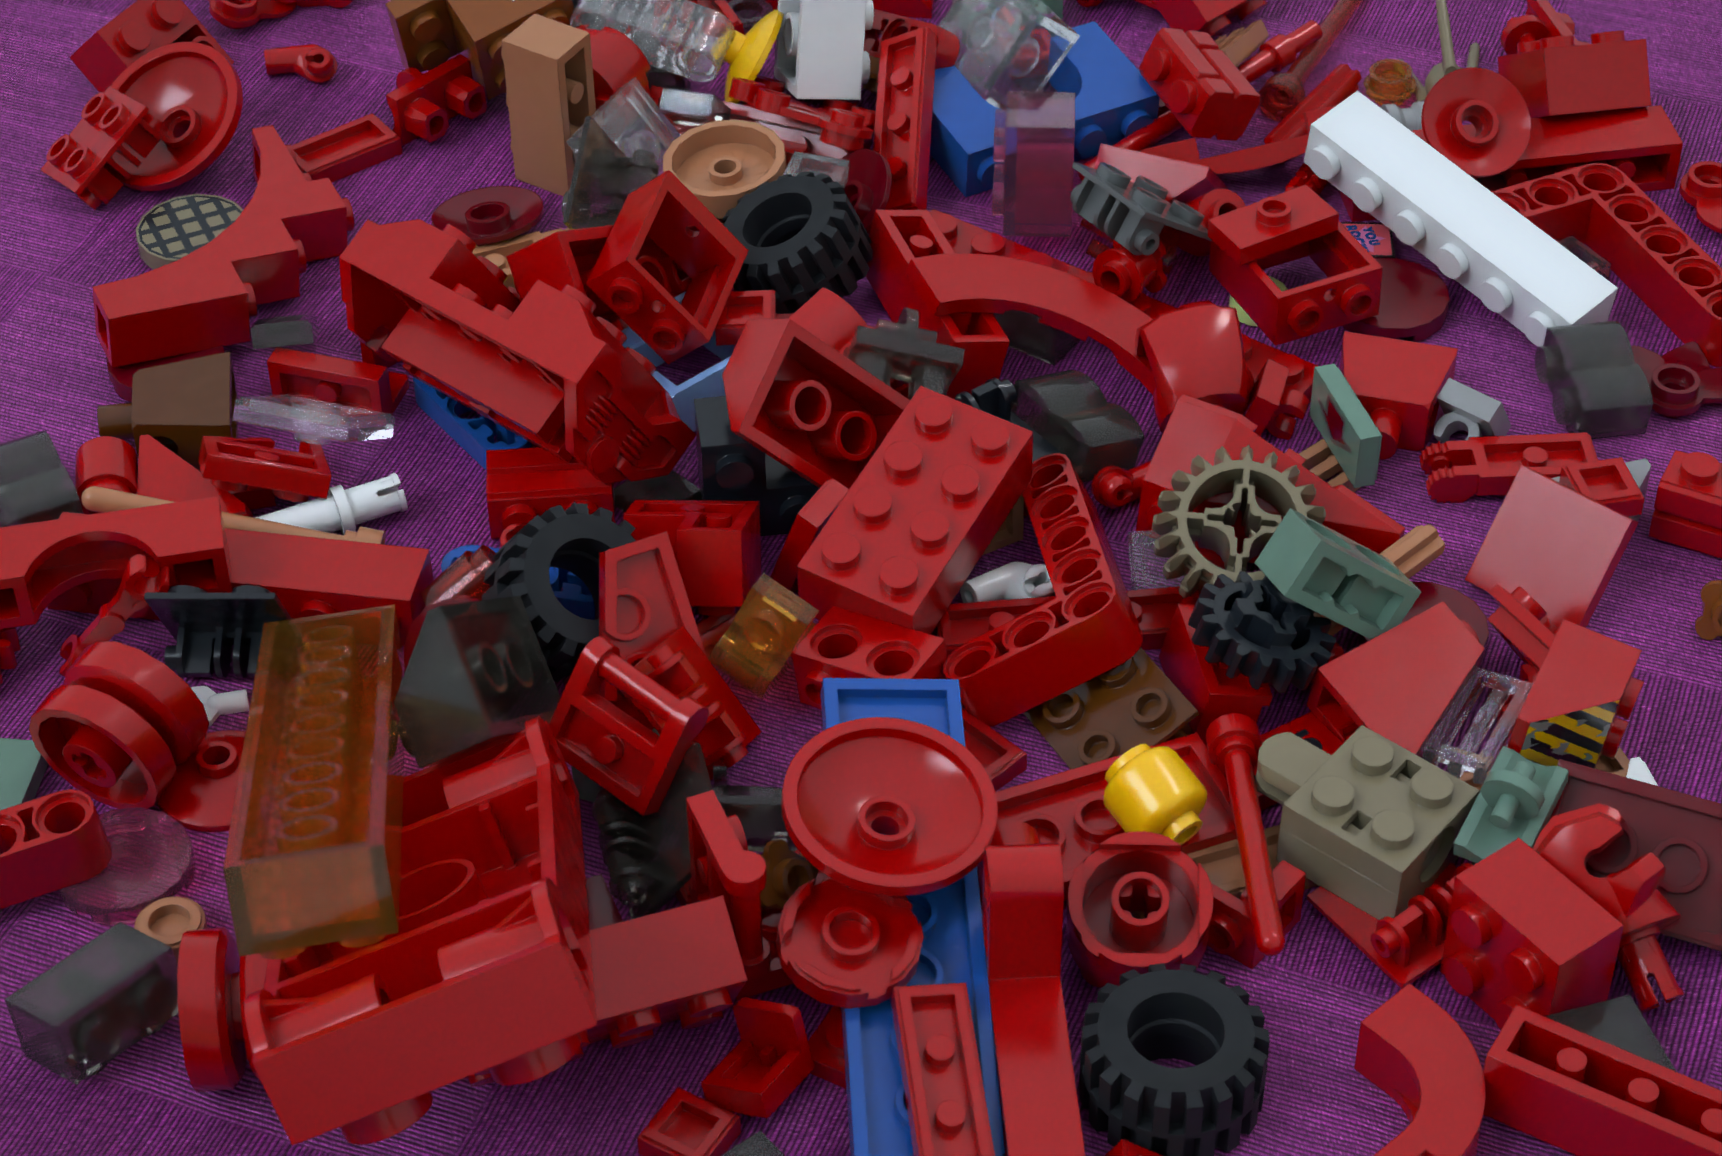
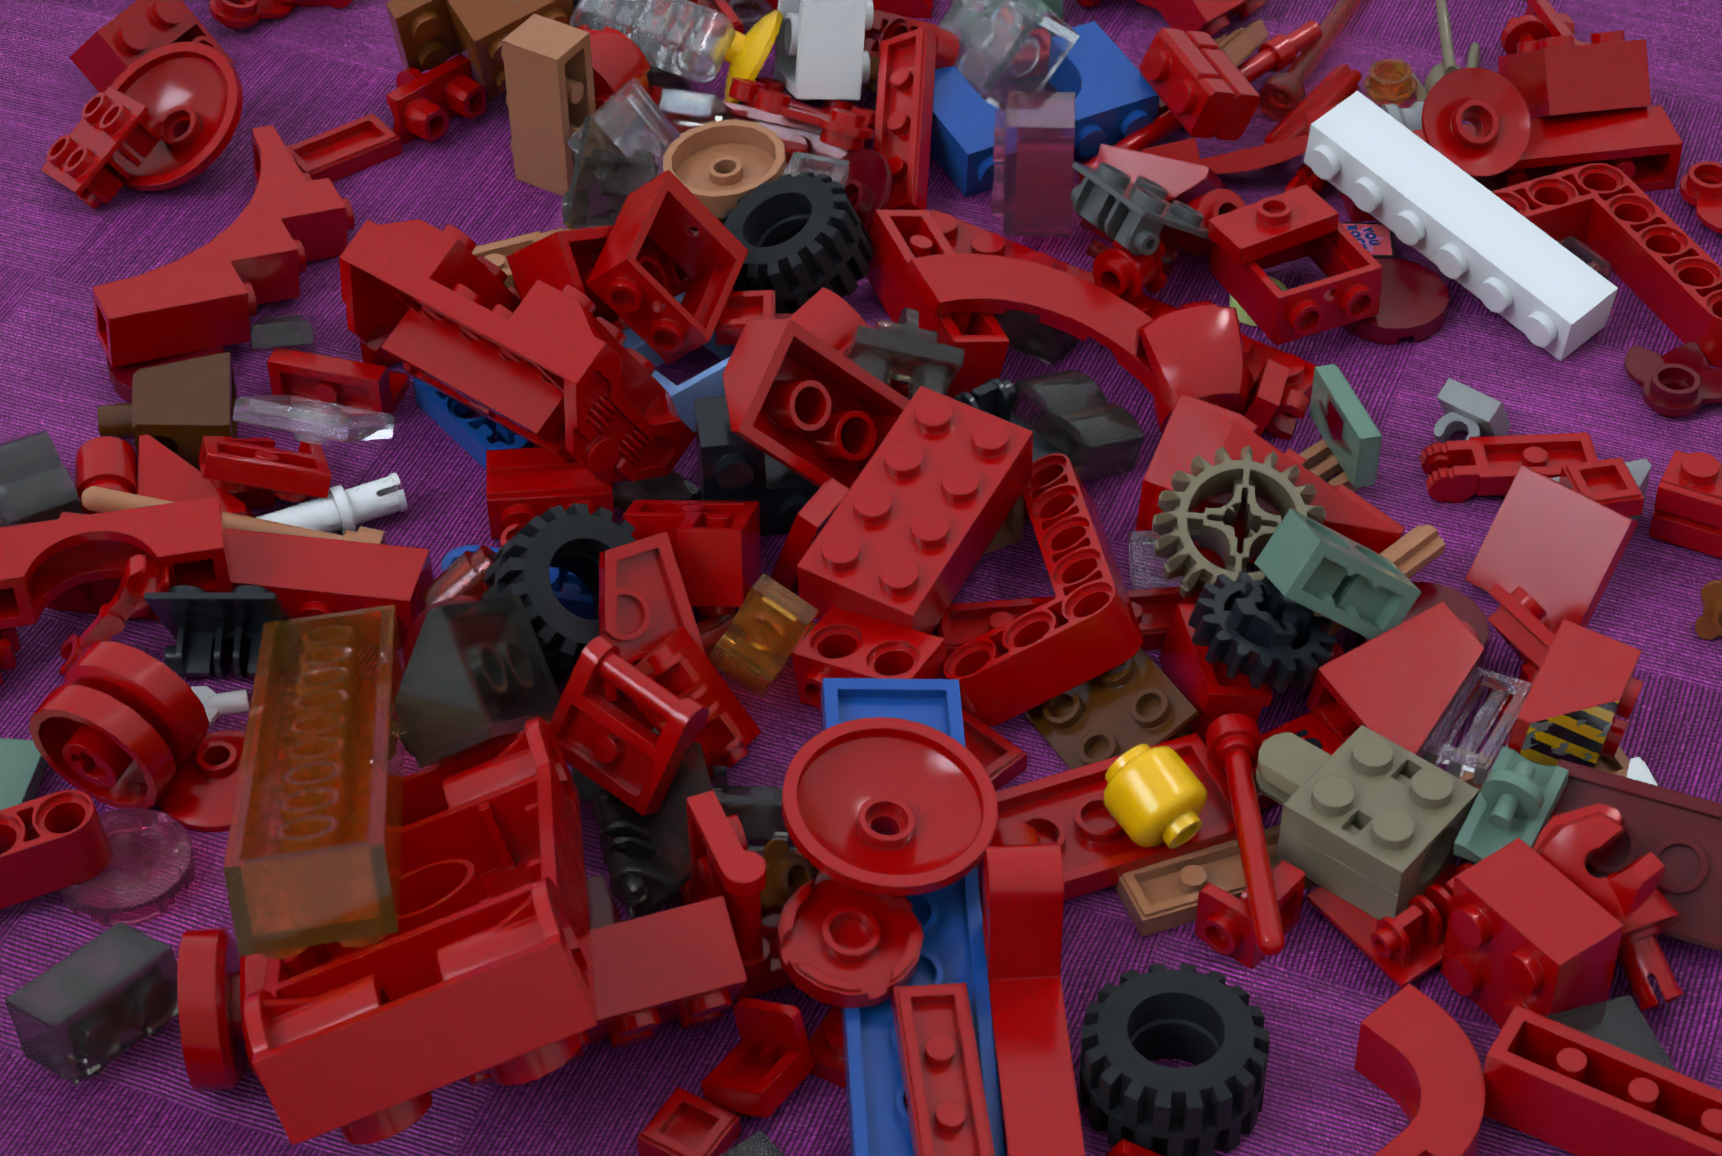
nougat tile [134,896,208,966] -> none
tile [135,194,243,270] -> none
red arm [264,44,337,84] -> none
dark red dish [431,186,544,246] -> none
white arm [960,562,1055,603] -> none
red brick [1066,831,1213,988] -> none
red arm [1091,461,1151,509] -> none
red torso [1340,331,1458,460] -> none
clear smoke brick [1535,320,1653,439] -> none

